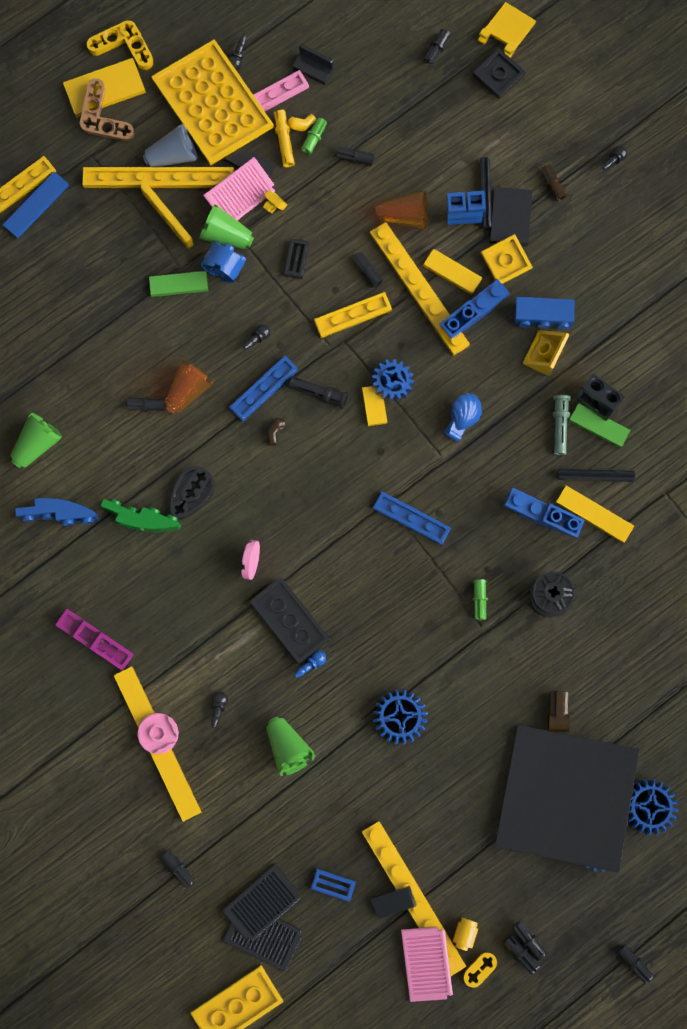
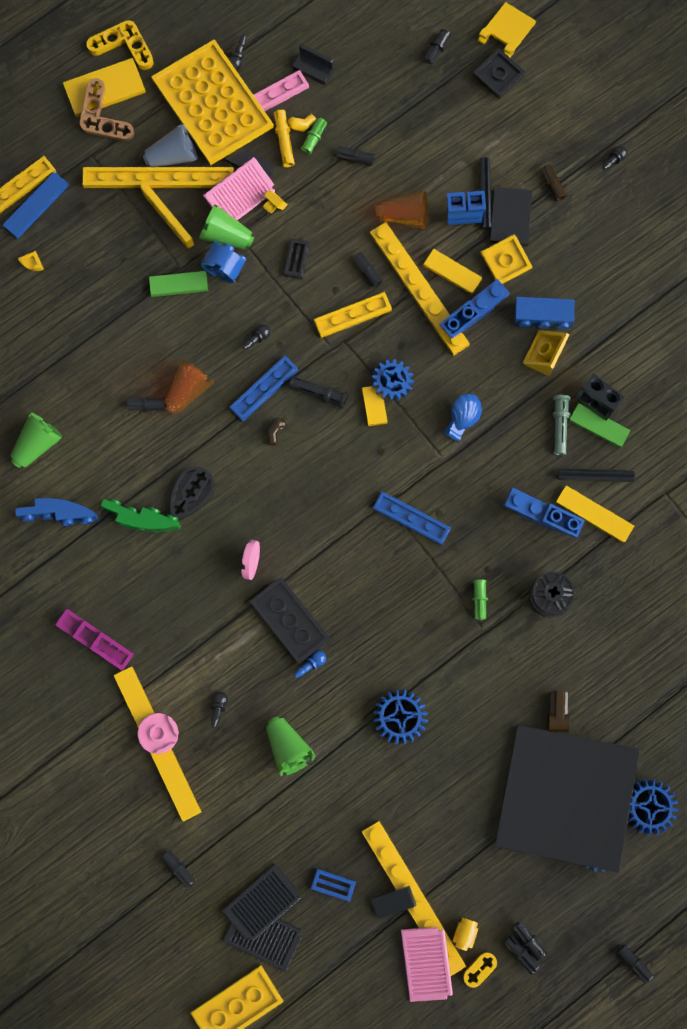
none -> yellow tile [18,251,44,271]

